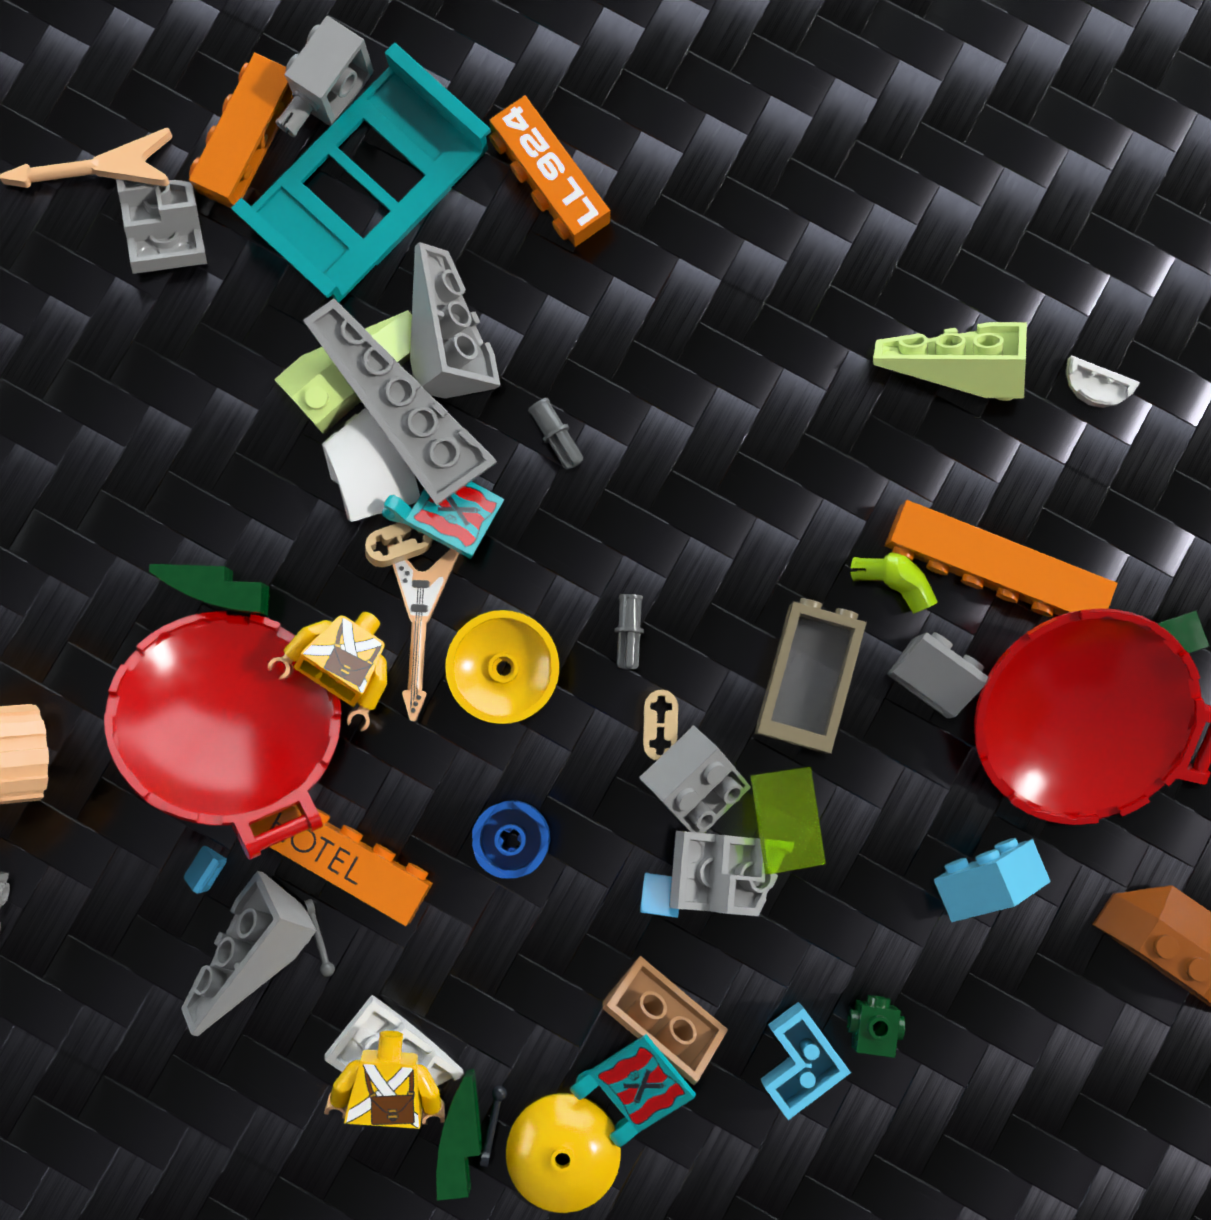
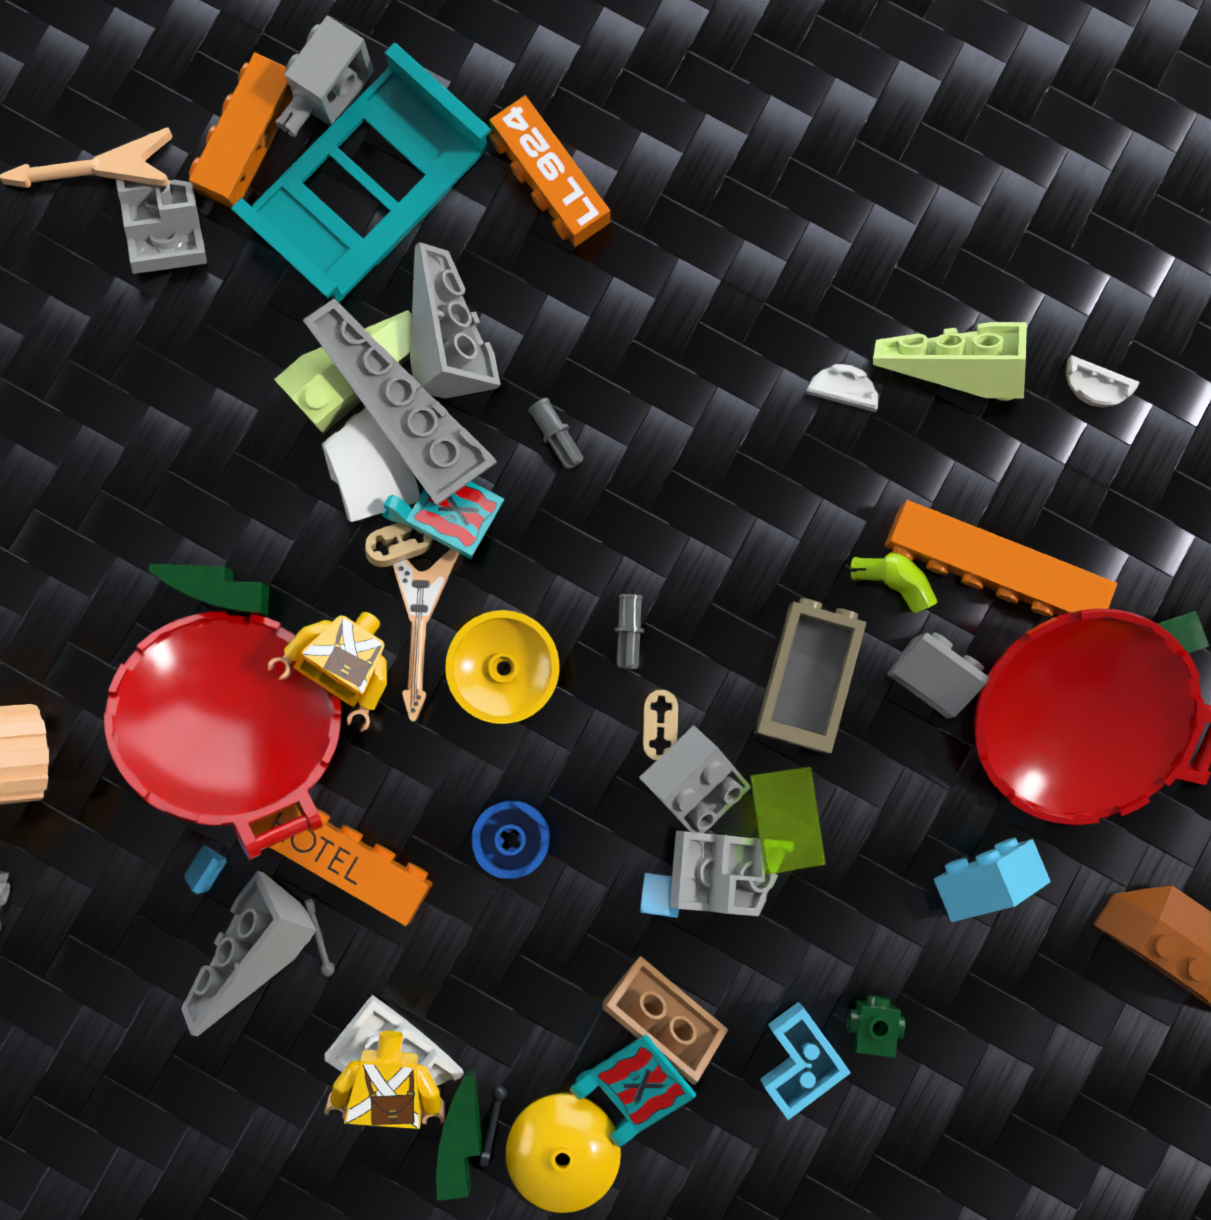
none -> white tile [805,364,878,412]

